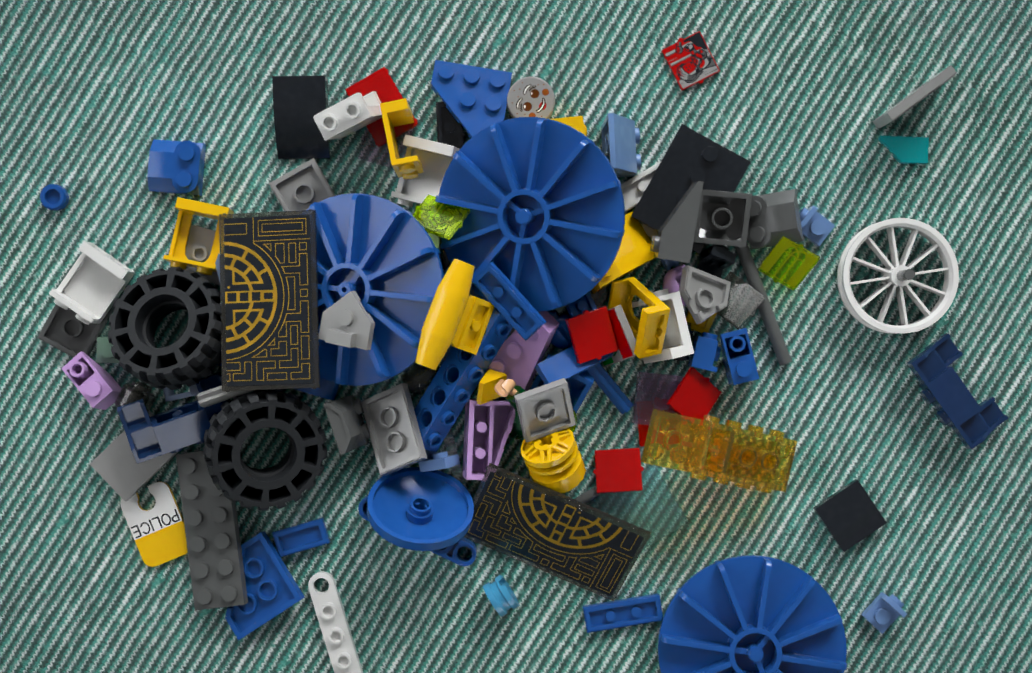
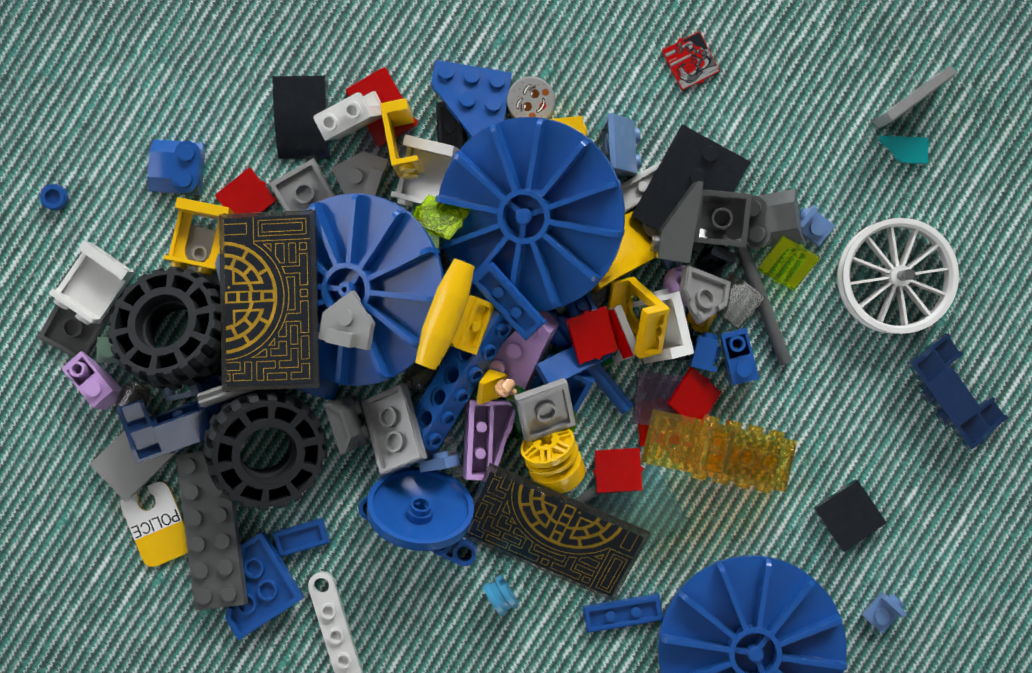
none -> red piece [215,167,277,218]
none -> light grey plate [331,151,389,196]

